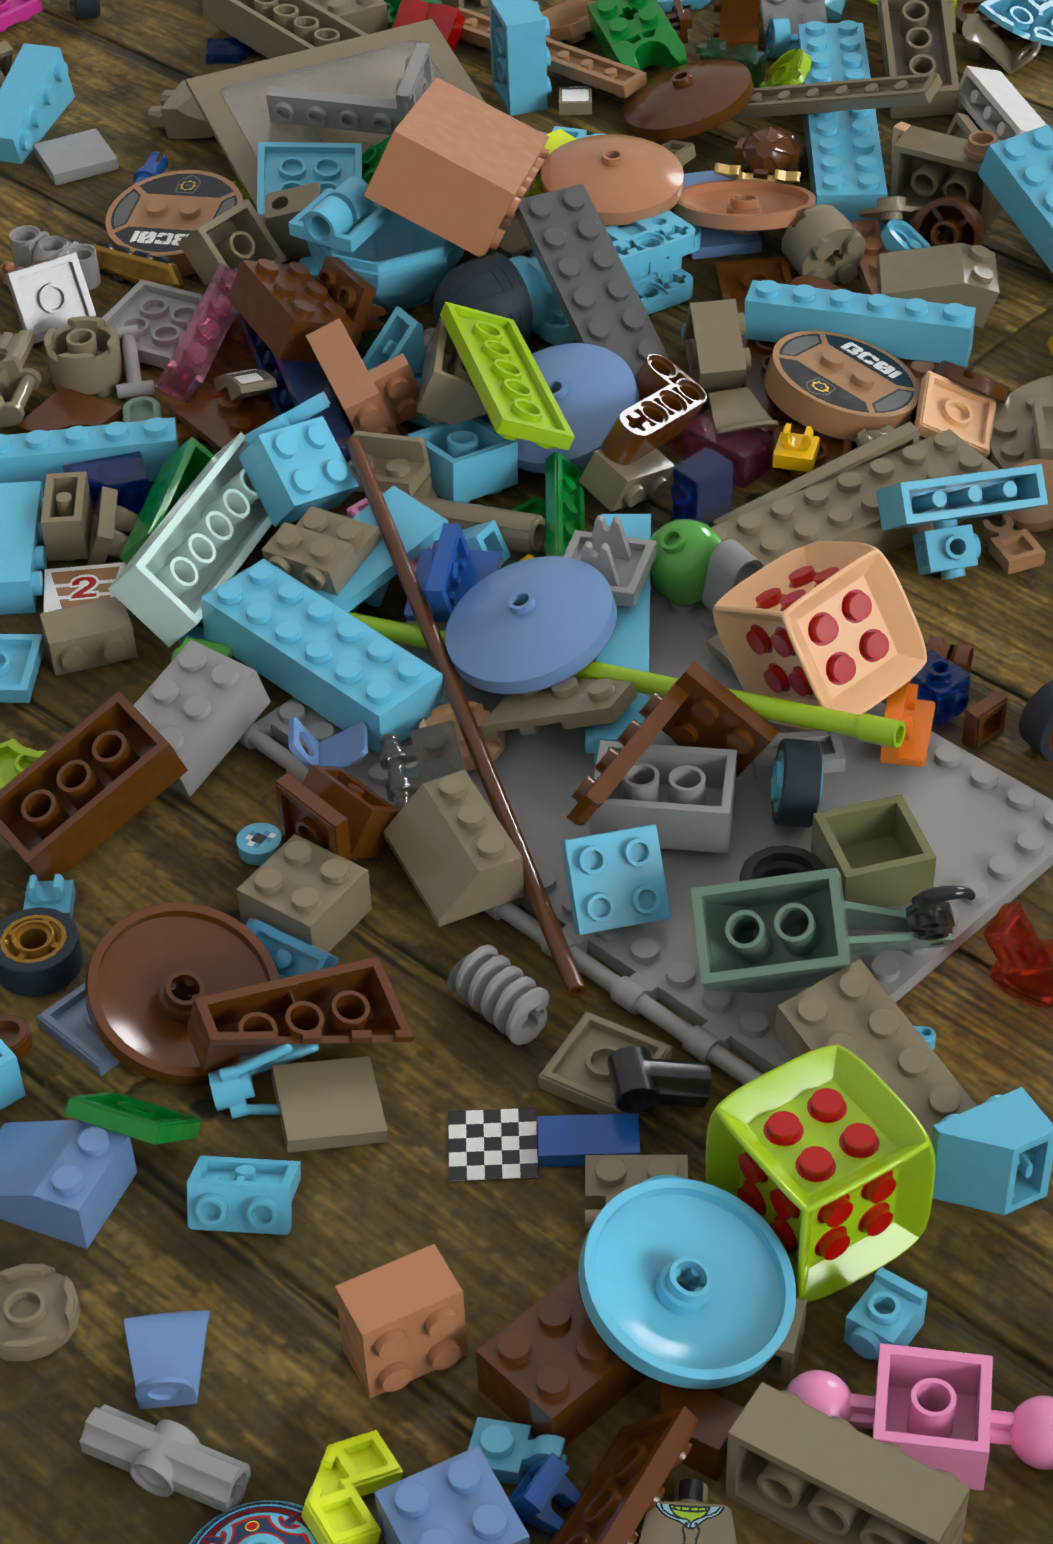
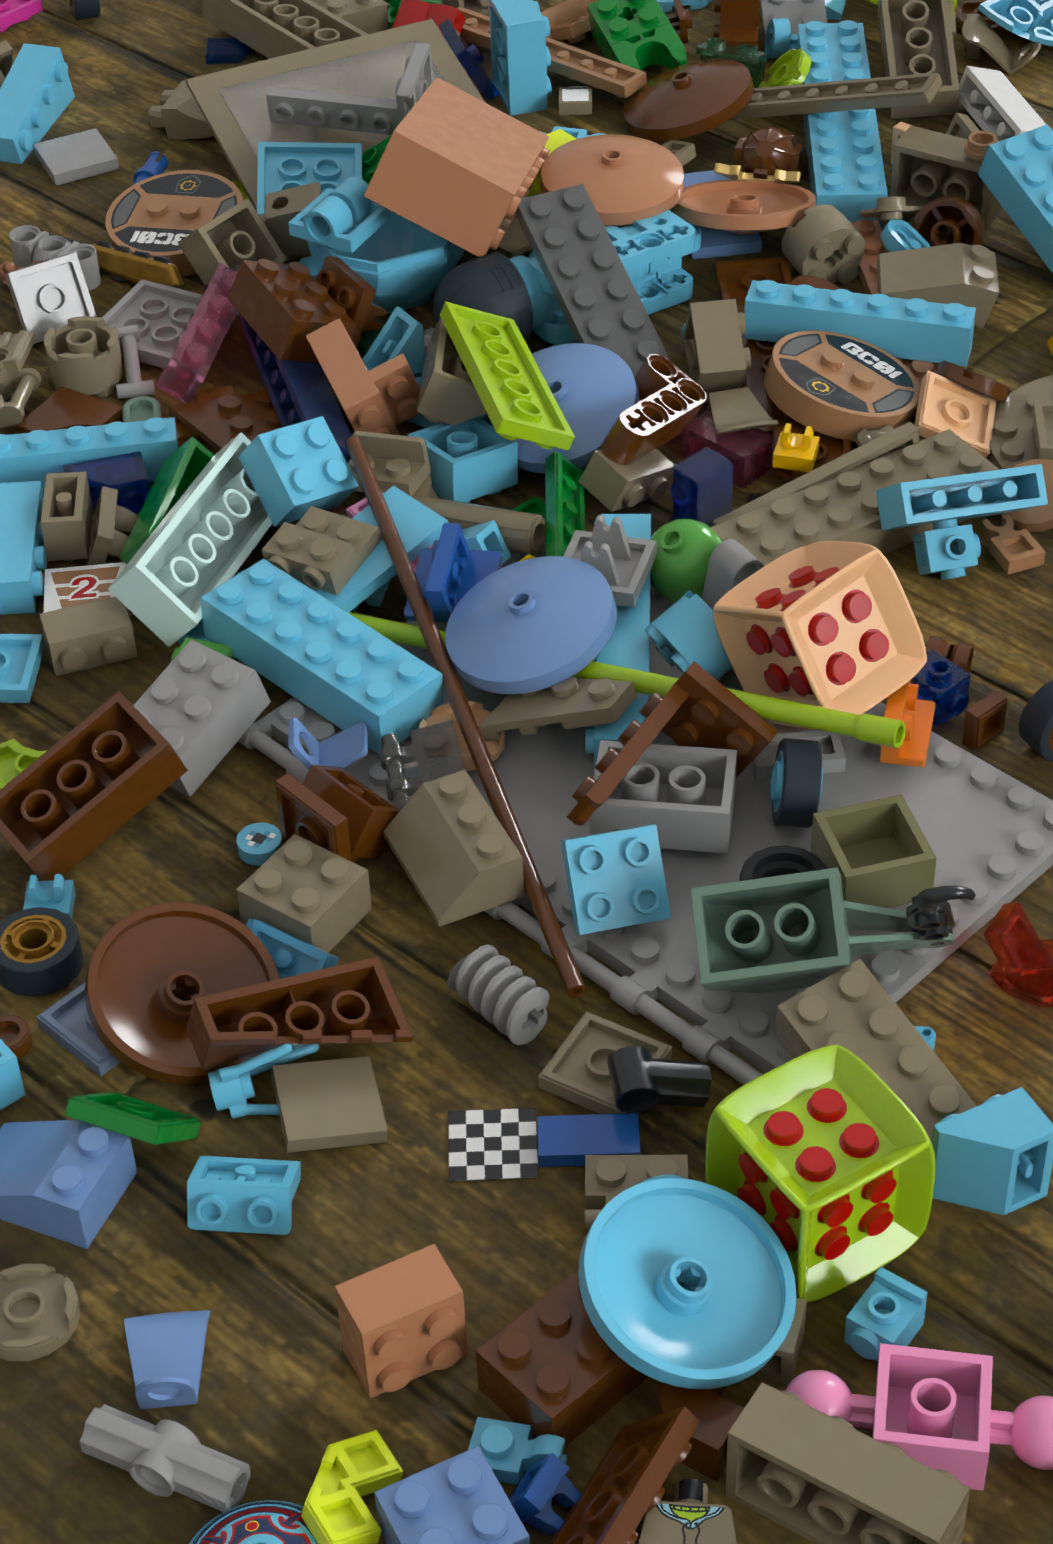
dark tan slope [213,369,277,401] -> none
medium azure tile [245,391,331,444] -> none
none -> clear blue plate [439,19,500,100]
none -> medium azure brick [644,590,733,680]

